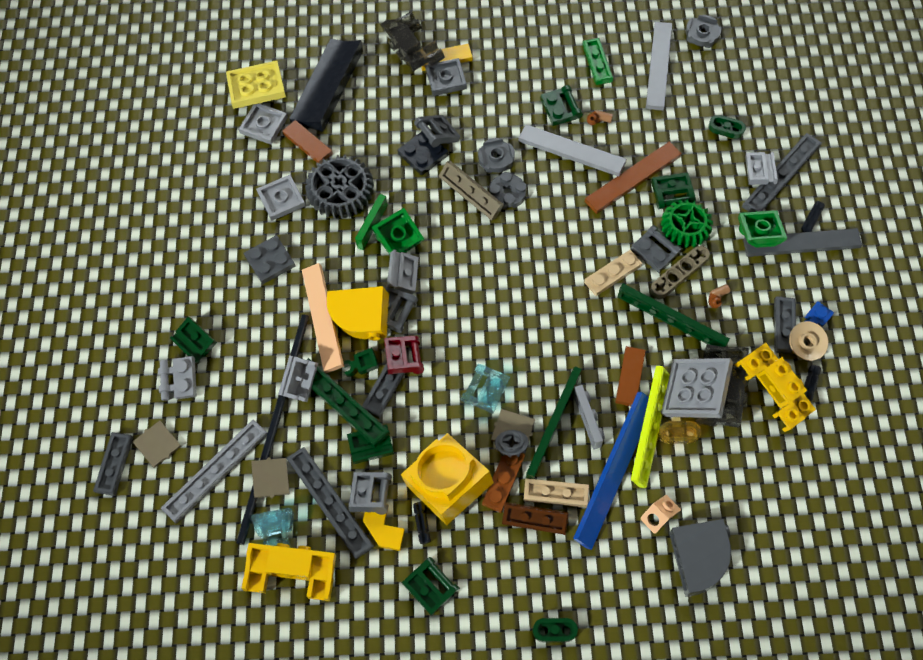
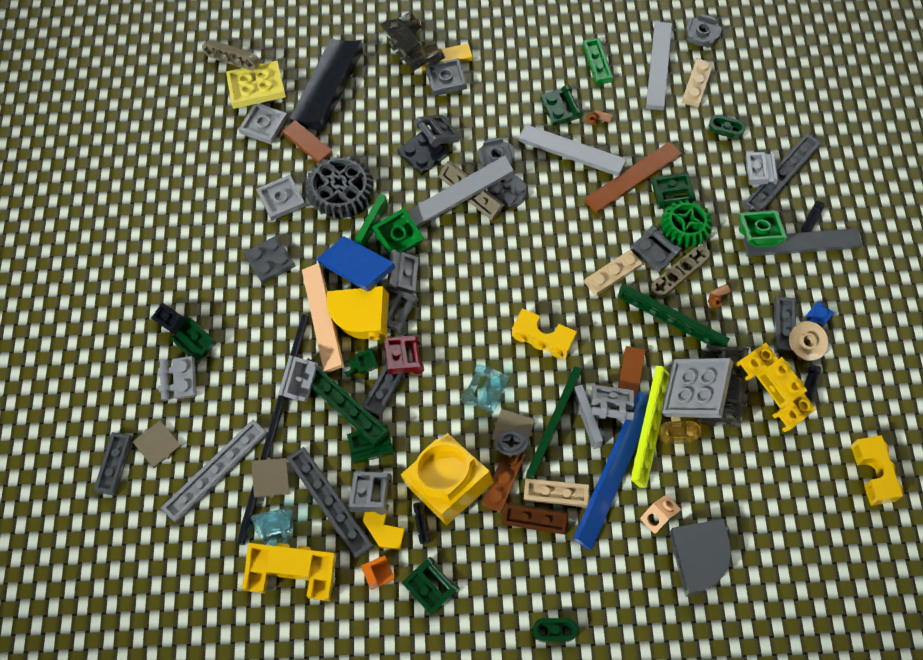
none -> black plate [151,302,187,335]
none -> dark tan beam [202,40,260,71]
none -> blue tile [317,236,396,292]
none -> orange panel [361,555,395,590]
none -> light grey tile [407,156,515,228]
none -> yellow arch [512,308,577,359]
none -> light grey plate [591,385,634,421]
none -> tan plate [681,58,713,108]
none -> yellow arch [851,435,903,506]

